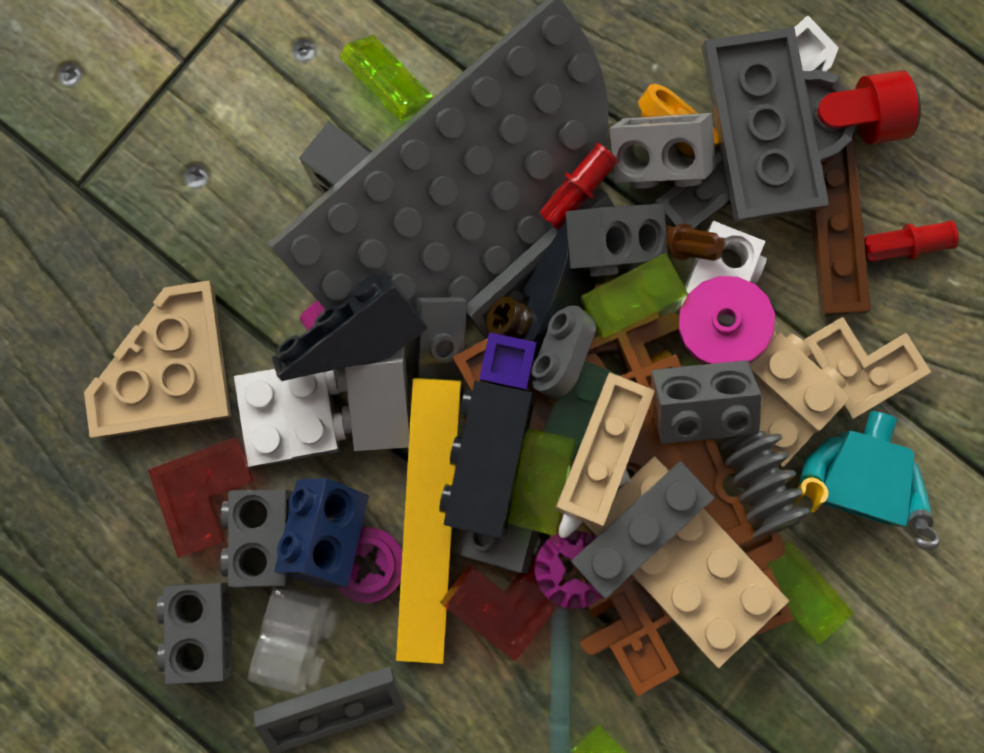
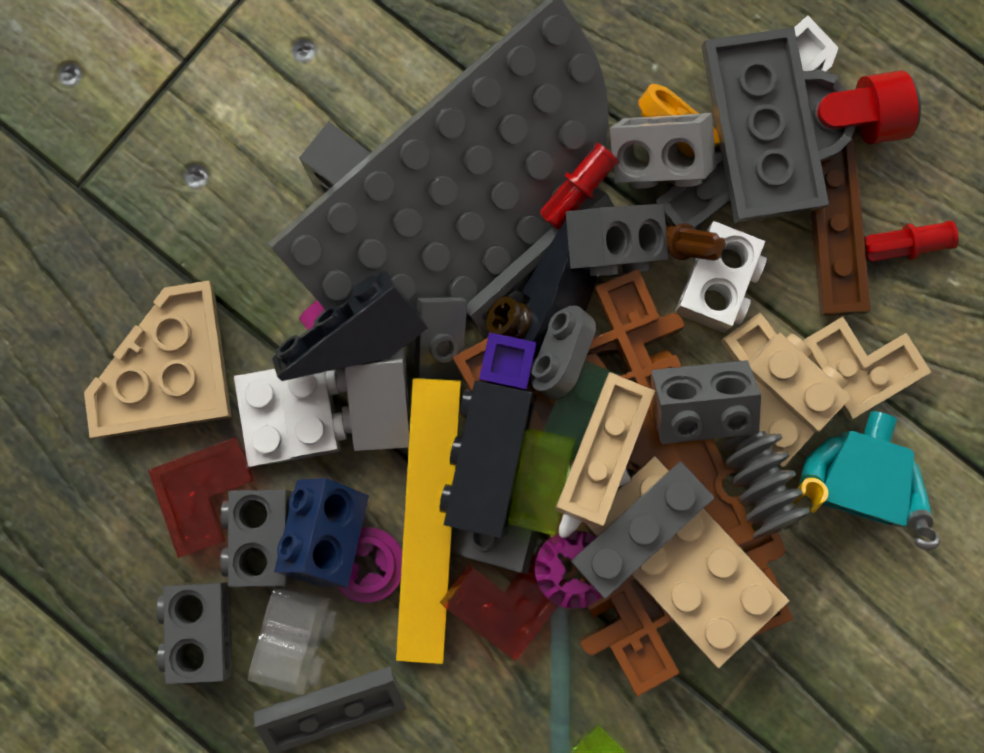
clear neon green plate [339,35,434,120] -> none
clear neon green plate [581,253,688,340] -> none
dark pink plate [679,276,775,365] -> none
clear neon green plate [767,541,854,645] -> none

